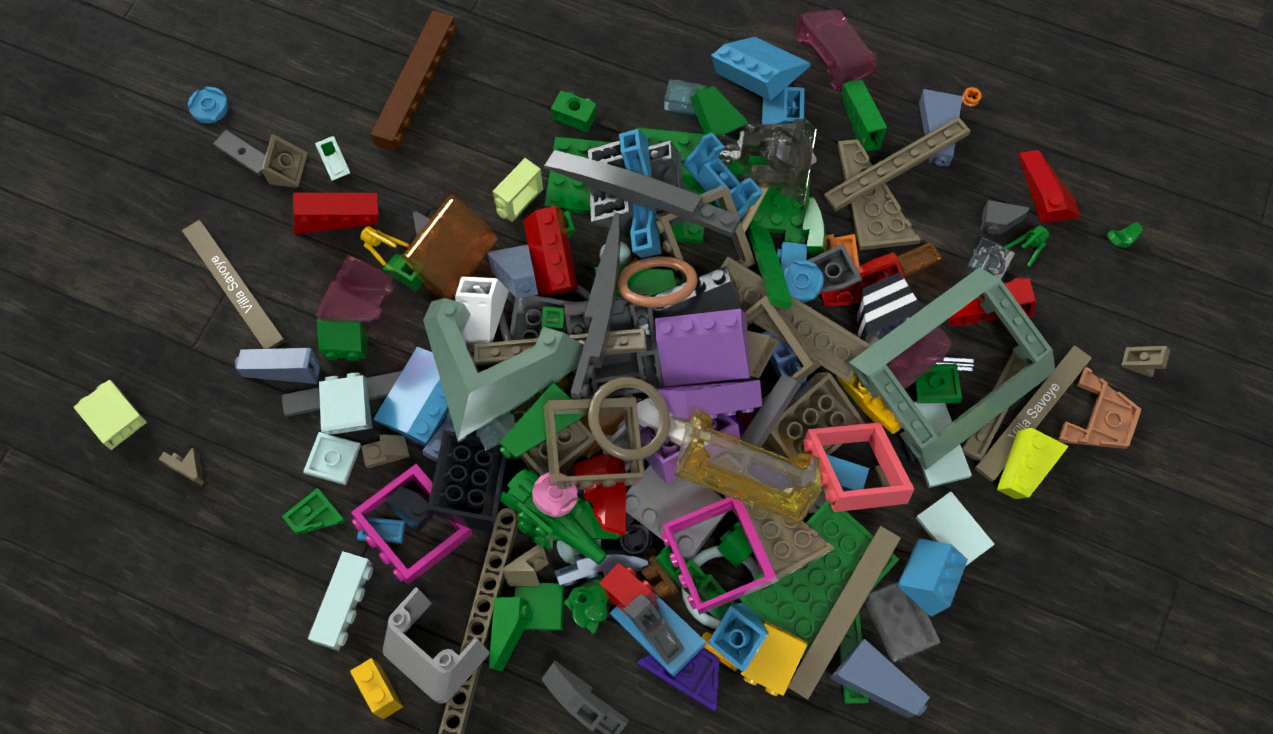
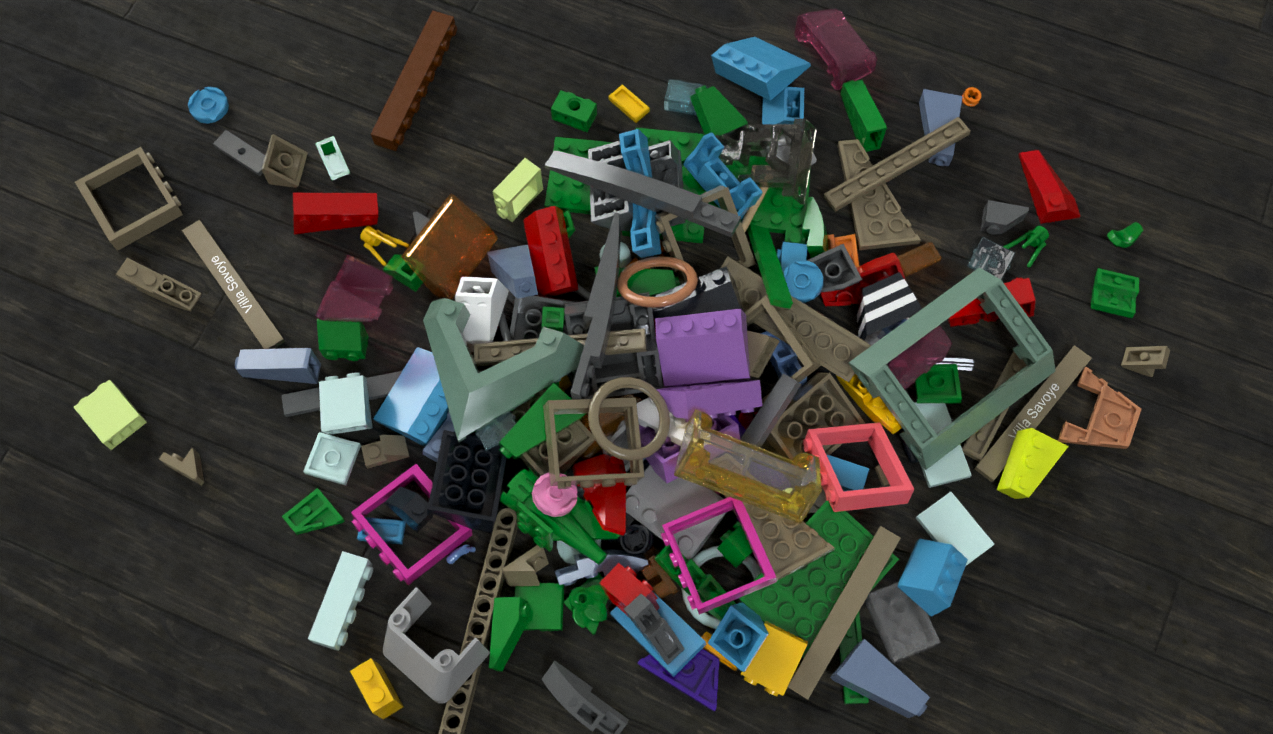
none -> dark tan window [75,147,183,251]
none -> dark tan slope [116,258,202,312]
none -> medium blue piece [446,544,476,564]
none -> yellow tile [609,85,650,123]
none -> green slope [1091,268,1139,318]

